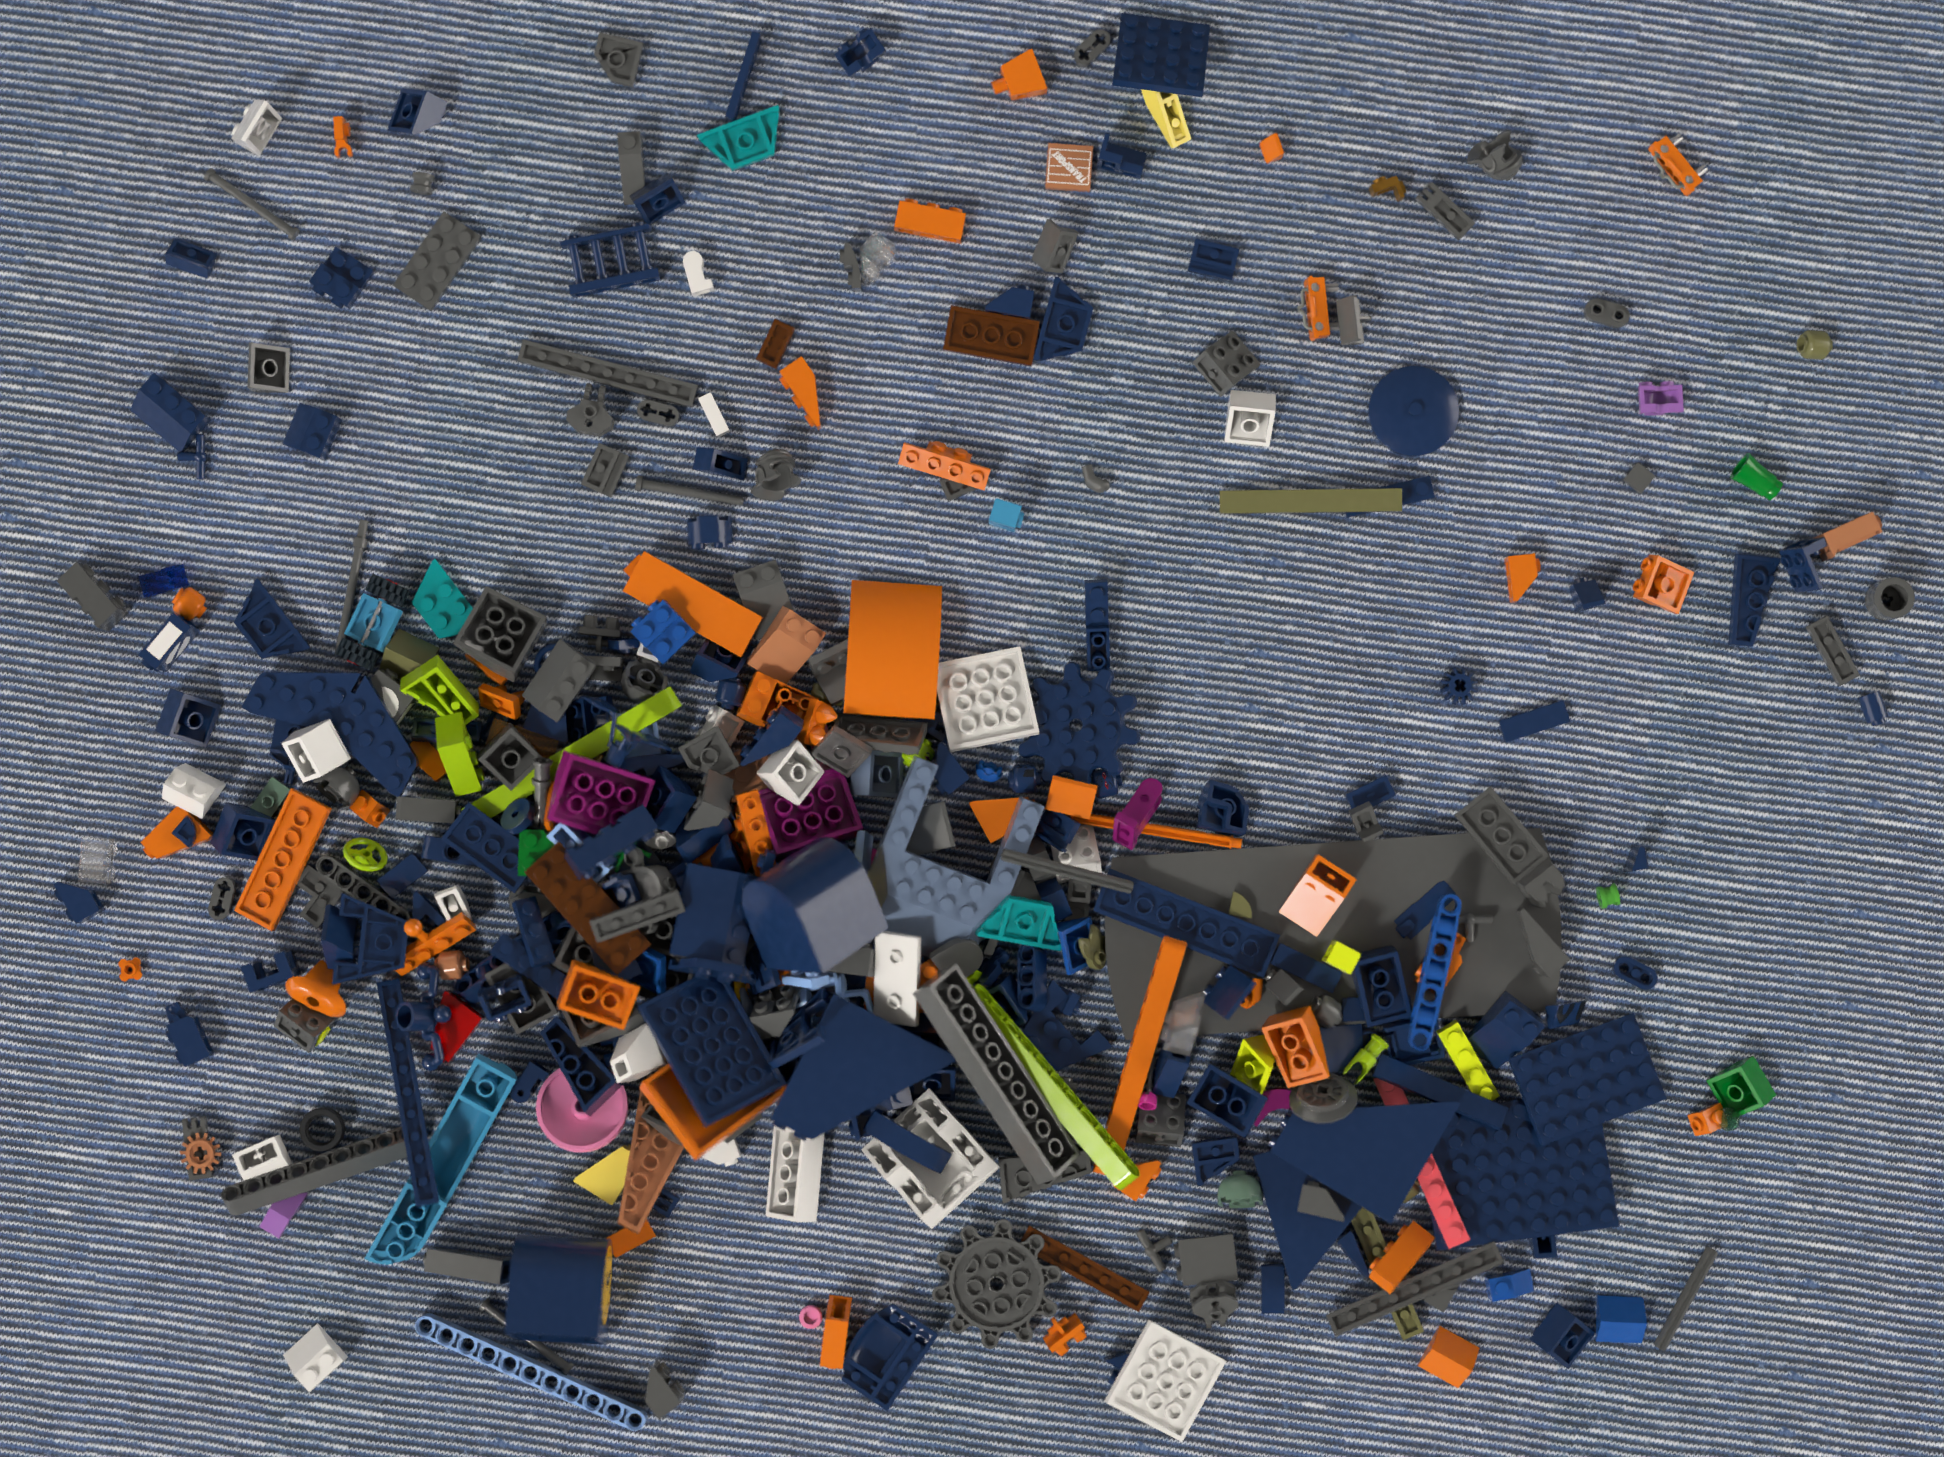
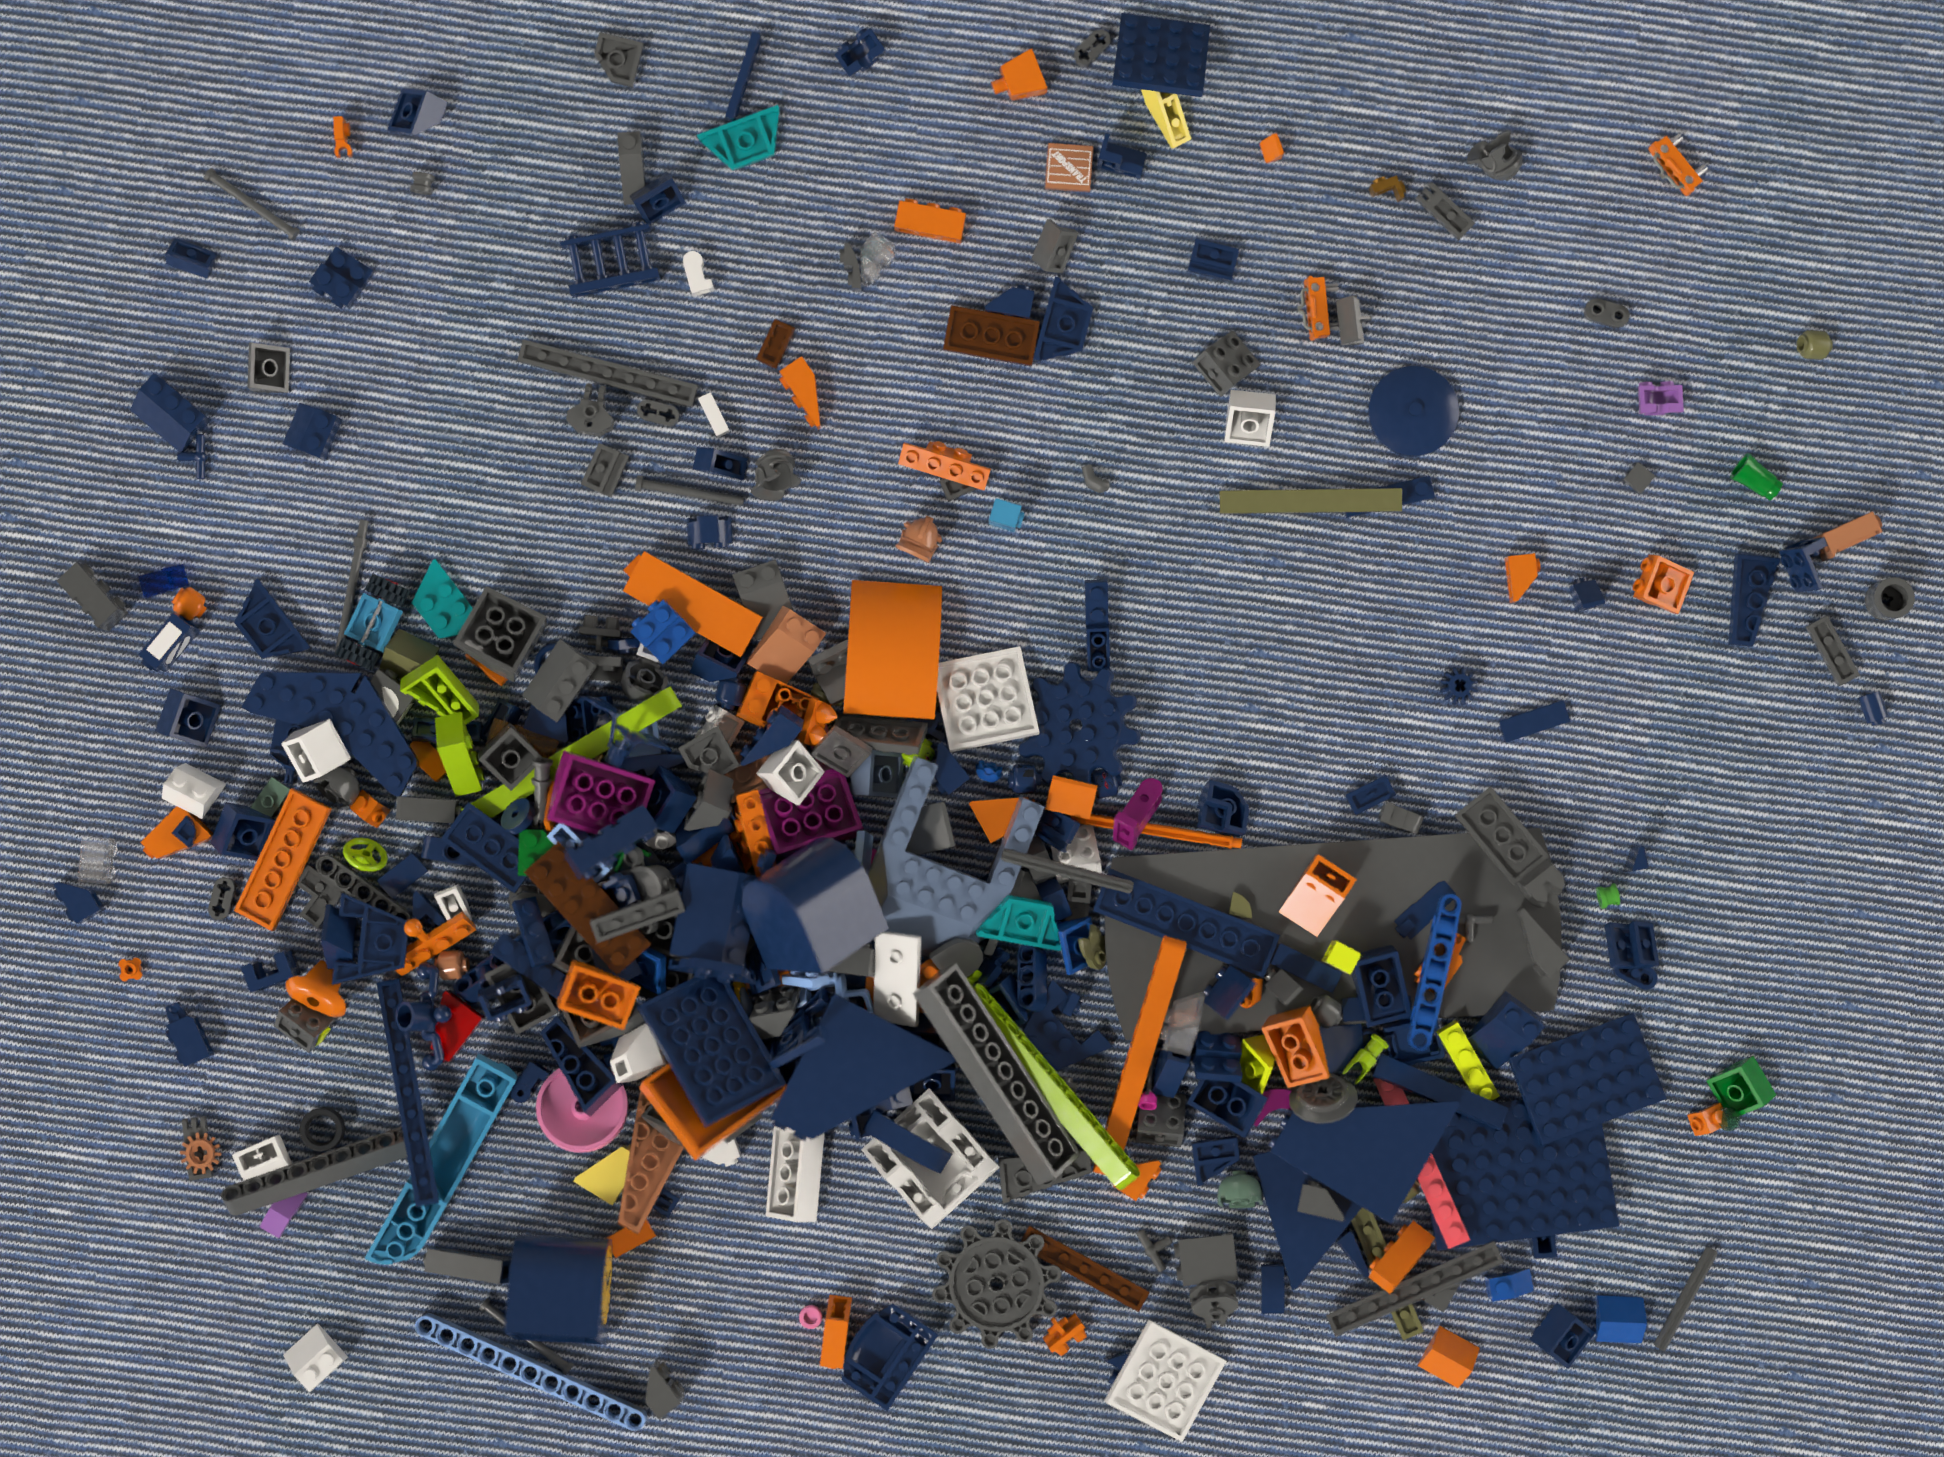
white slope [232,100,282,157] -> none
dark grey plate [393,211,482,312] -> none
orange tile [478,683,525,720] -> none
dark grey bracket [1348,801,1384,842] -> none
dark blue slope [1545,1000,1586,1029] -> none
none -> nougat helmet [895,515,942,563]
none -> dark blue plate [1191,1031,1242,1083]
none -> dark grey leg [1377,801,1424,835]
none -> dark blue slope [1604,921,1659,969]

